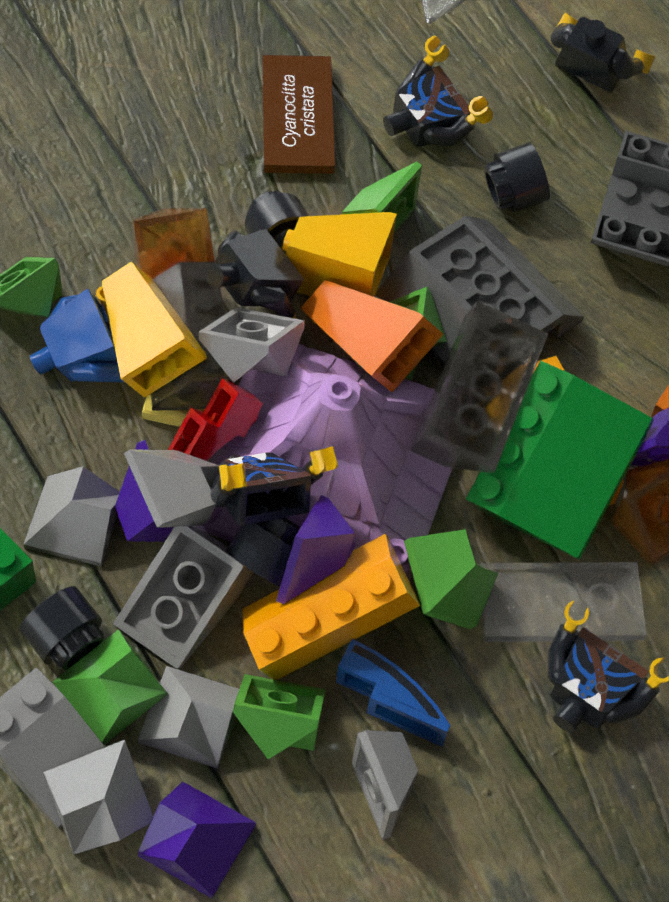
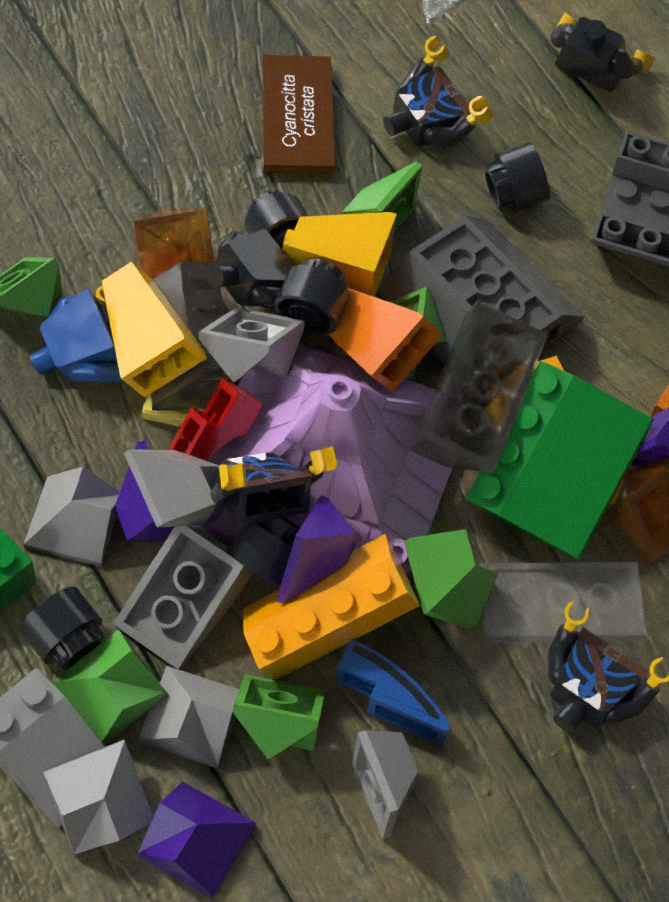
none -> black piece [274,259,349,335]

